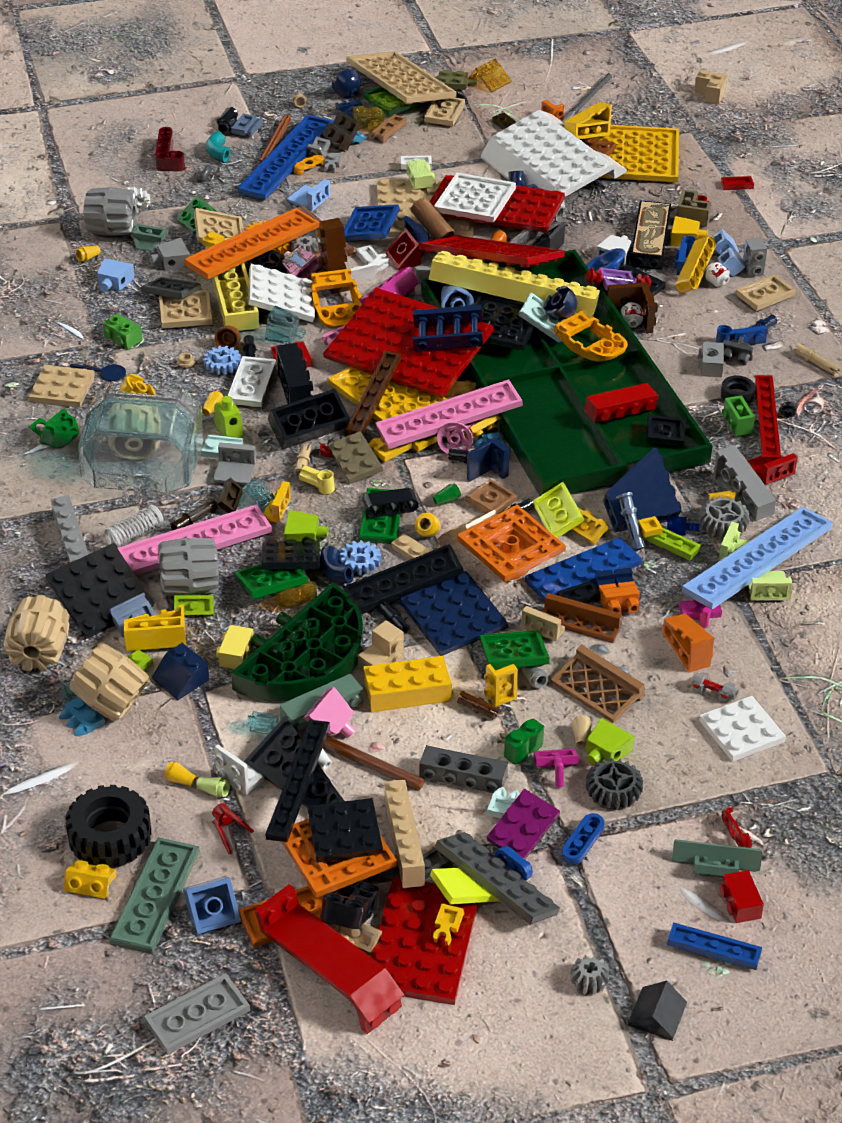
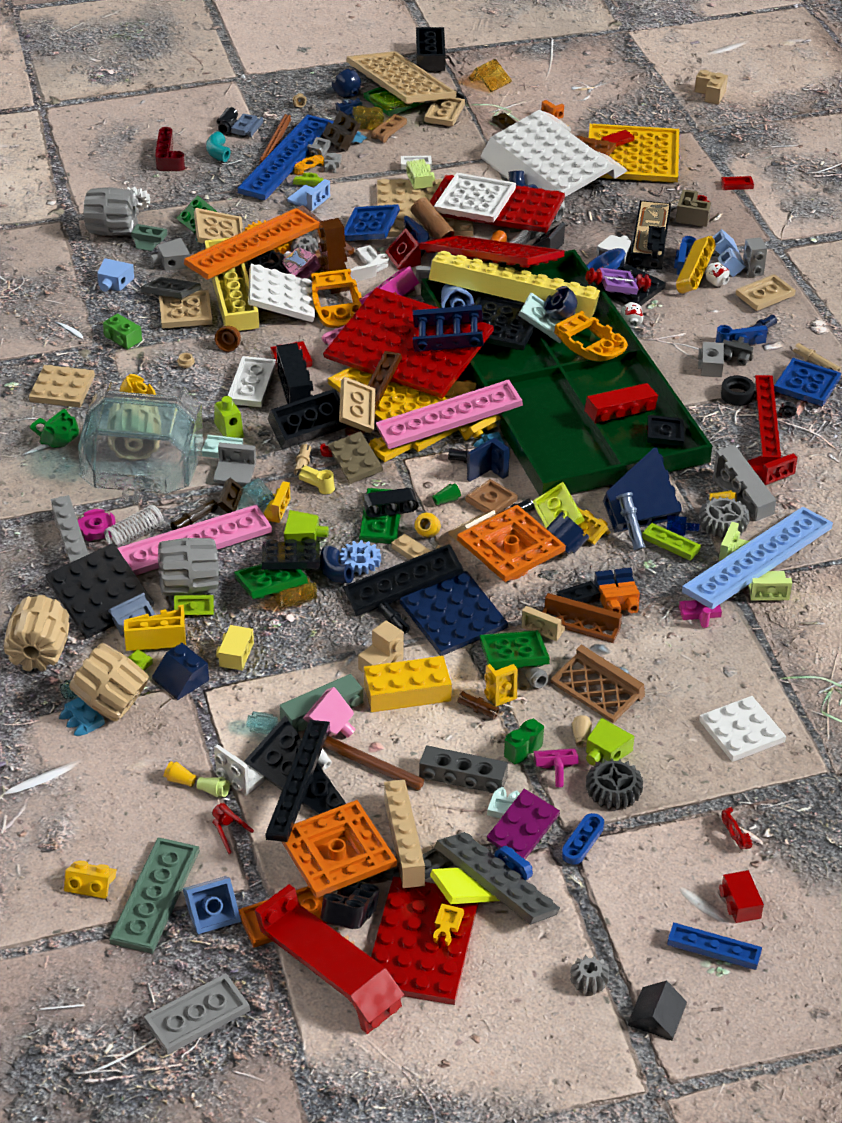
black tyre [65,785,152,868] -> none
dark blue piece [70,364,126,381] -> none
yellow cone [75,245,101,262] -> none
dark grey arm [196,165,212,182] -> none
yellow cone [201,391,224,416] -> none
yellow plate [202,232,225,247] -> none
light blue gear [204,346,241,375] -> none
dark green brick [231,583,363,702] -> none
black axle [243,335,256,357] -> none
clear light blue torso [265,305,306,344] -> none
black plate [307,798,383,863] -> none
tan plate [334,923,382,953] -> none
olive plate [435,70,477,90] -> none
bright pink dish [437,419,482,454] -> none
blue plate [525,537,642,603] -> none
dark grey piece [562,73,612,123] -> none
yellow wedge [564,102,612,139] -> none
reddish brown bracket [607,282,658,334] -> none
yellow plate [638,516,663,538] -> none
orange wedge [662,613,714,672] -> none
yellow torso [670,216,708,247] -> none
sand green bracket [672,839,762,878] -> none
light grey piece [691,672,738,703] -> none
bright green brick [722,395,755,436] -> none
none -> dark pink plate [78,509,116,541]
none -> lime plate [293,172,323,187]
none -> tan plate [339,377,375,433]
none -> black brick [416,27,446,72]
none -> dark blue brick [546,512,589,555]
none -> red tile [601,129,634,147]
none -> black hinge [647,226,665,258]
none -> blue plate [774,358,842,407]

